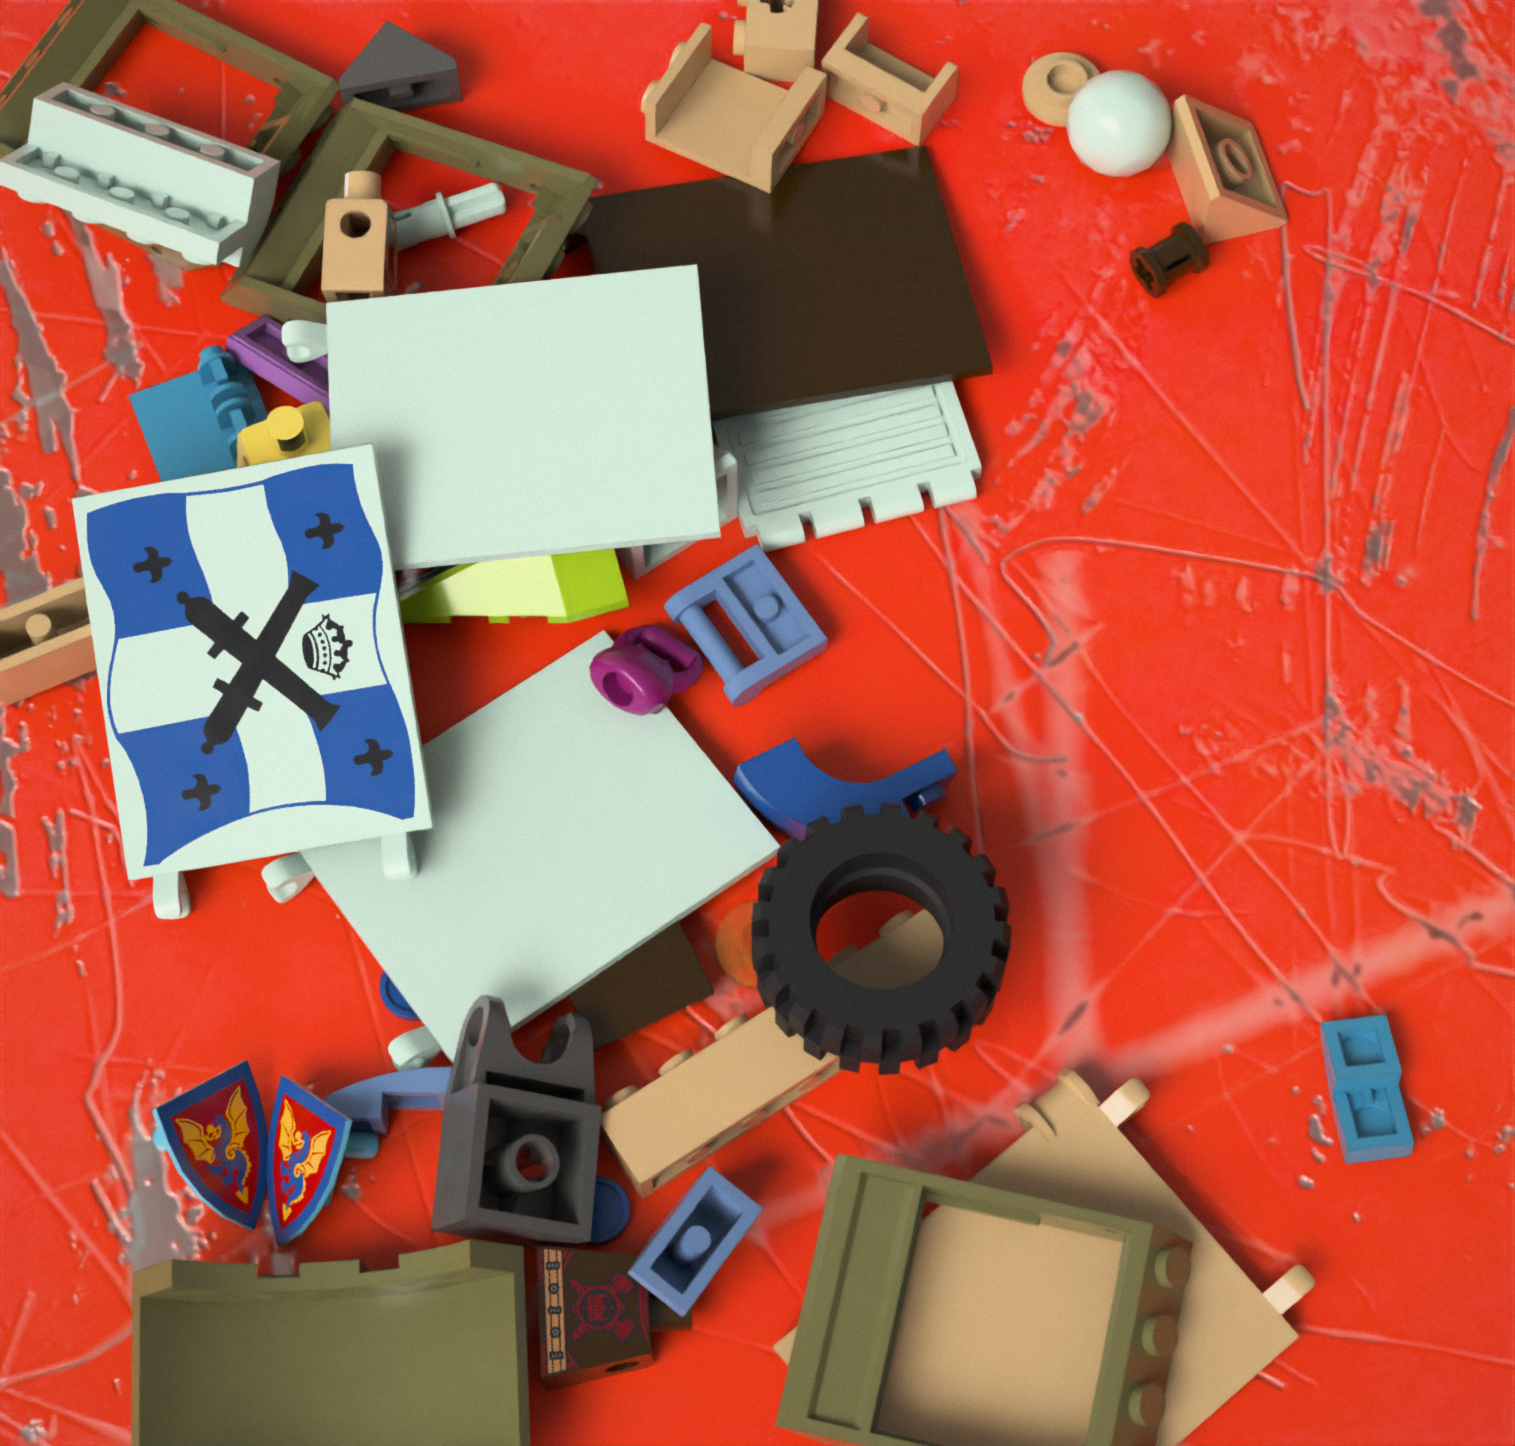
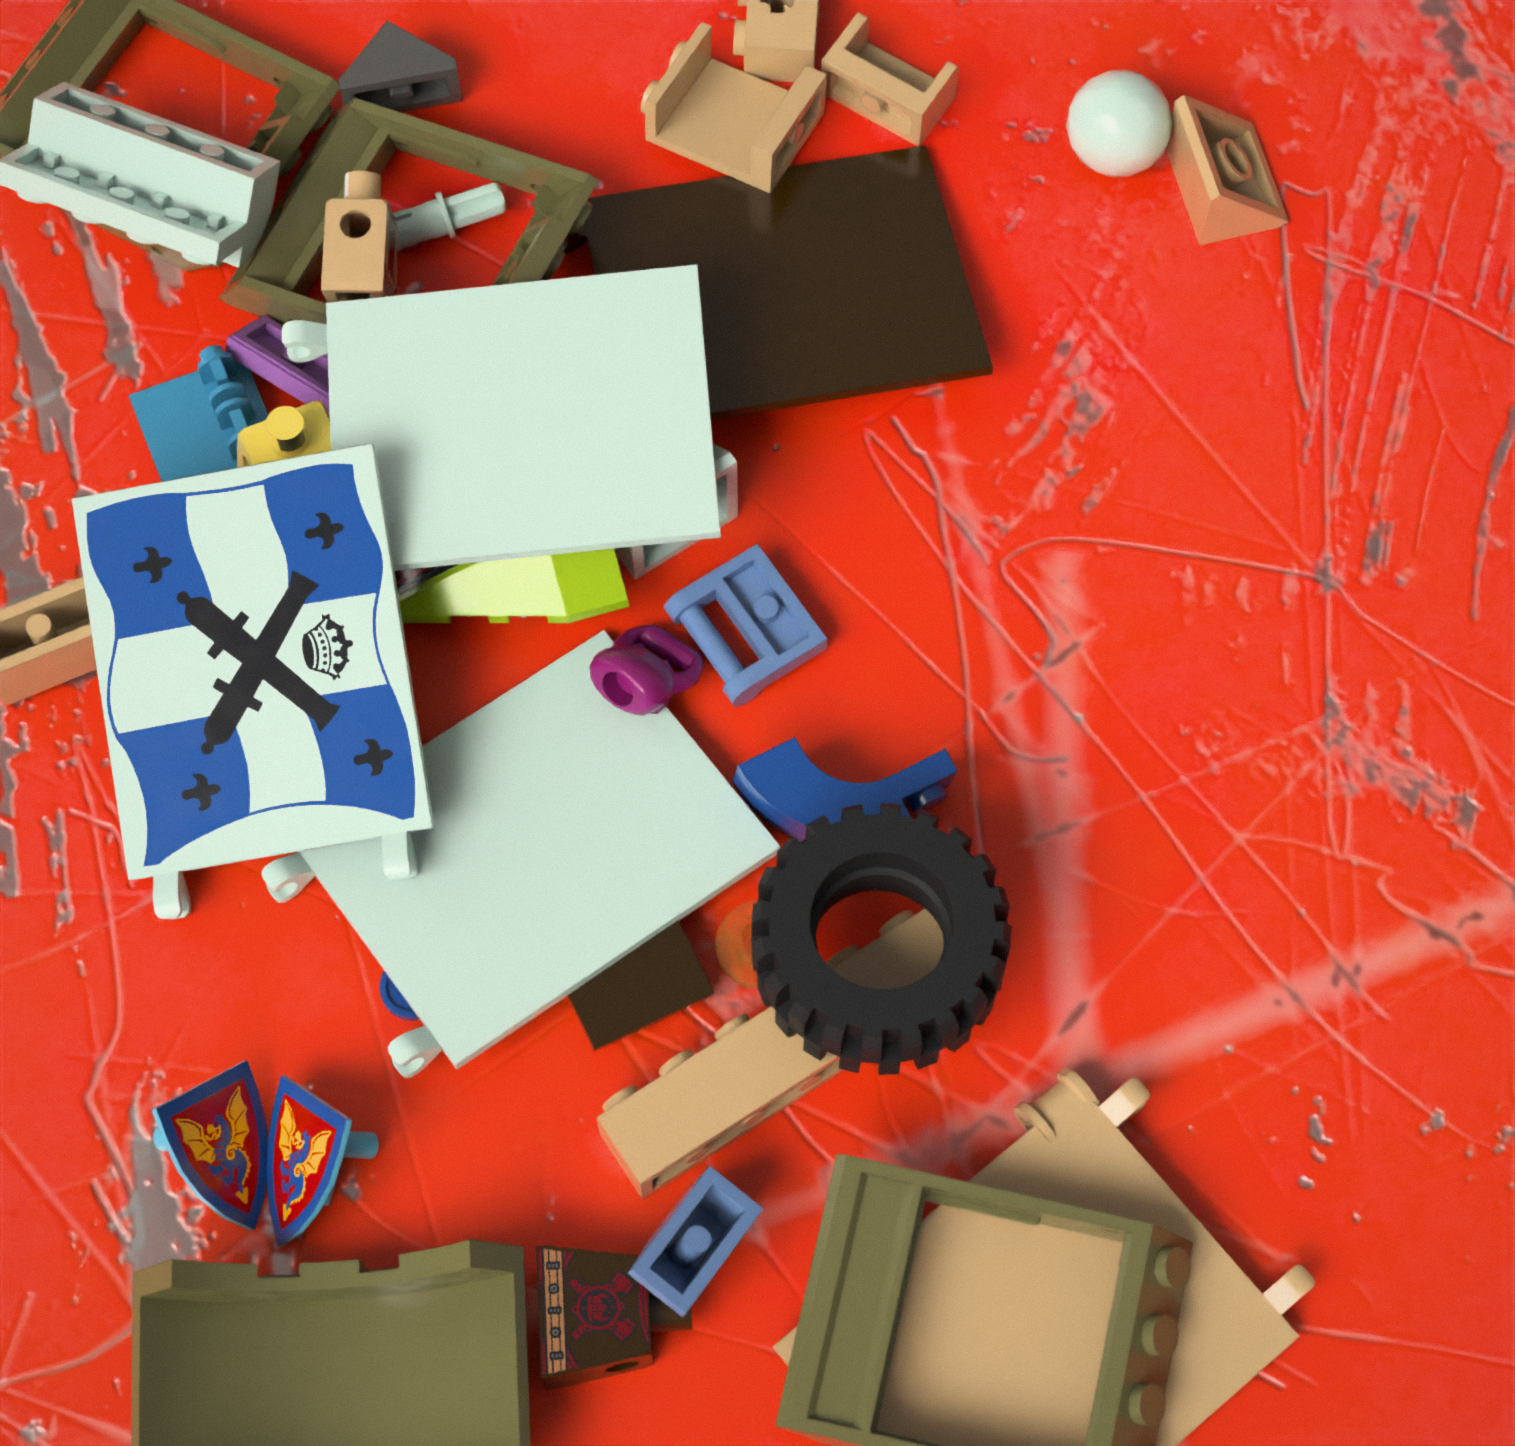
medium blue slope [322,1067,452,1135] -> none
dark grey brick [431,995,602,1249] -> none
blue piece [585,1176,630,1245] -> none
light aqua hinge [712,381,982,553] -> none
tan piece [1022,52,1100,127] -> none
dark brown bush [1129,222,1209,298] -> none
dark azure slope [1320,1015,1415,1164] -> none

